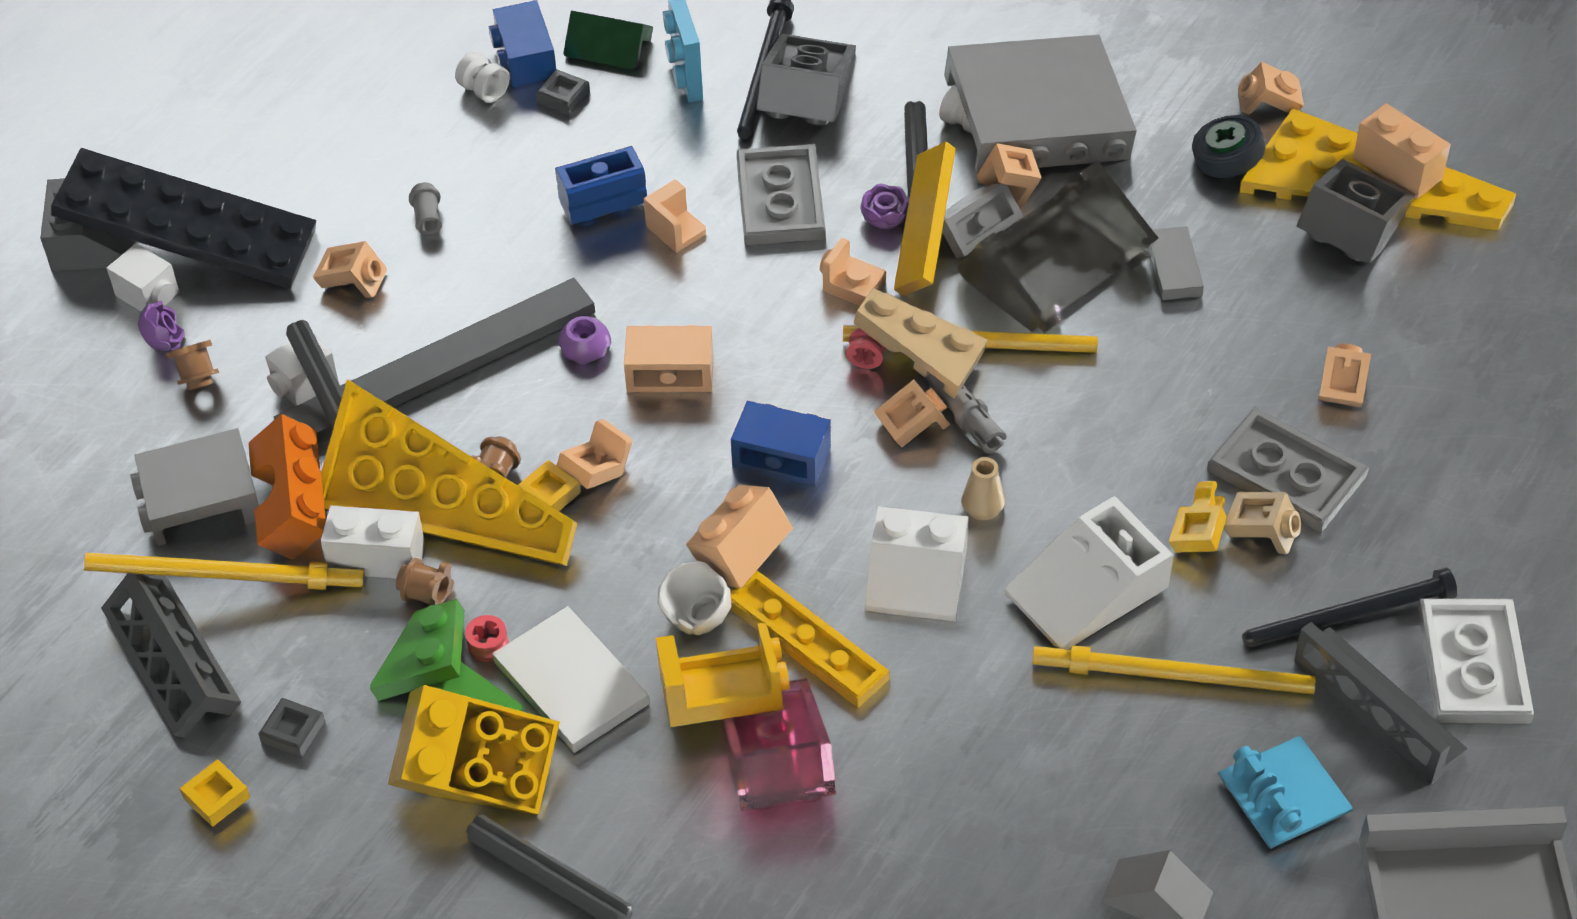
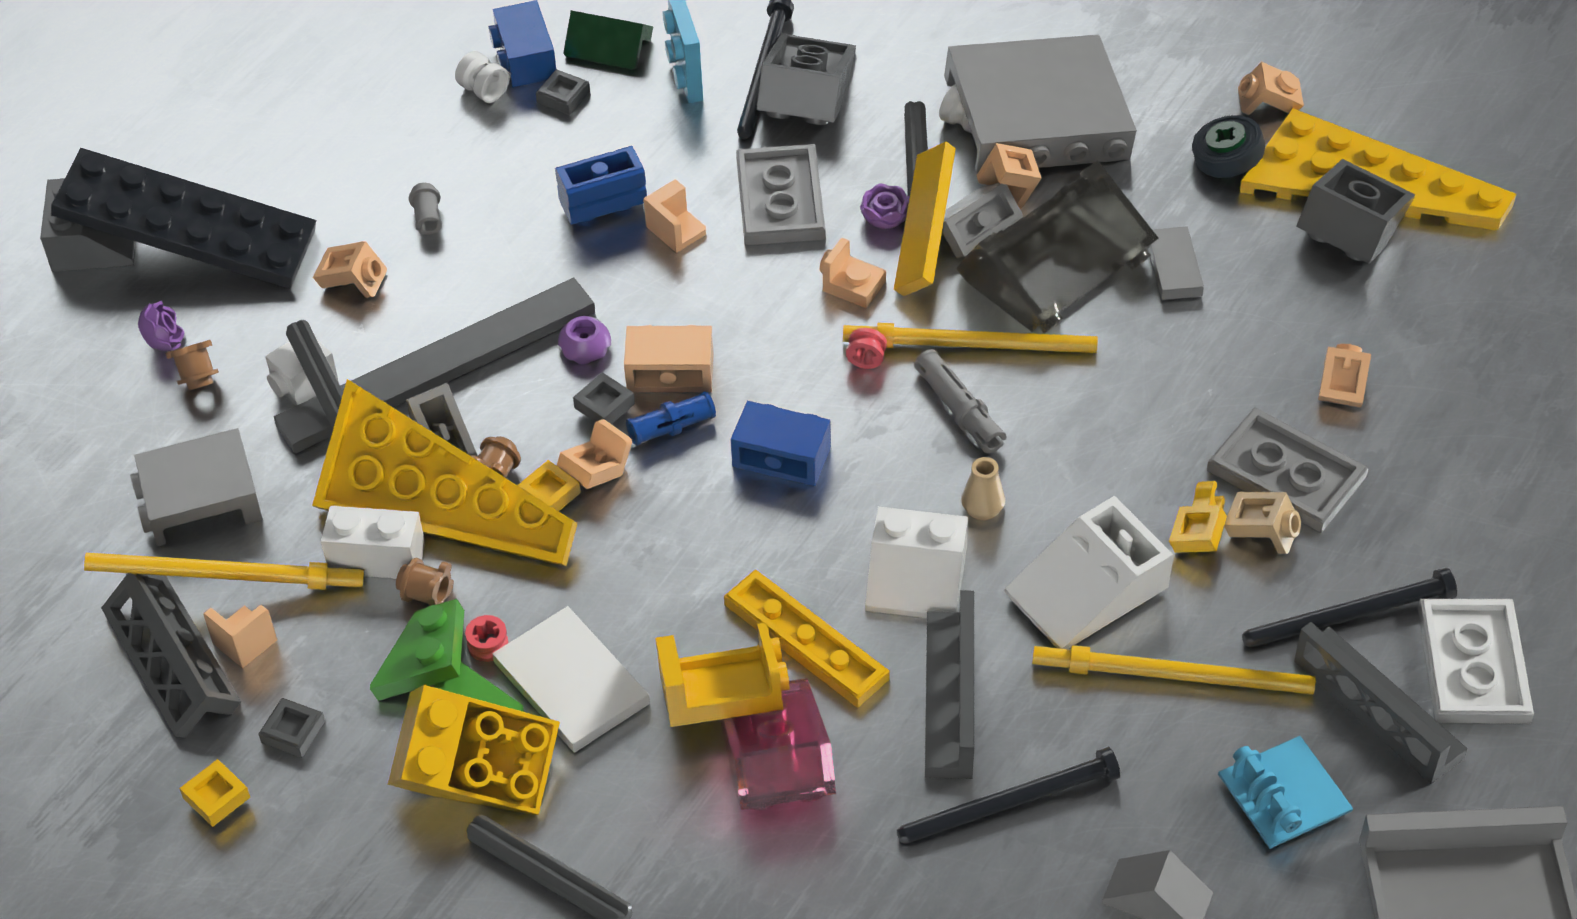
white brick [106,243,179,311] -> none
orange arch [248,414,326,560] -> none
white hair [658,561,732,635] -> none
light nougat brick [686,485,793,588] -> none
tan wing [853,288,988,399] -> none
light nougat bracket [873,380,951,448] -> none
light nougat brick [1353,103,1451,199] -> none
none -> light nougat panel [203,605,277,669]
none -> light grey slope [406,383,478,456]
none -> dark grey plate [573,372,635,424]
none -> blue pin [626,392,716,446]
none -> black bar [897,746,1121,844]
none -> dark grey fence [925,590,974,779]

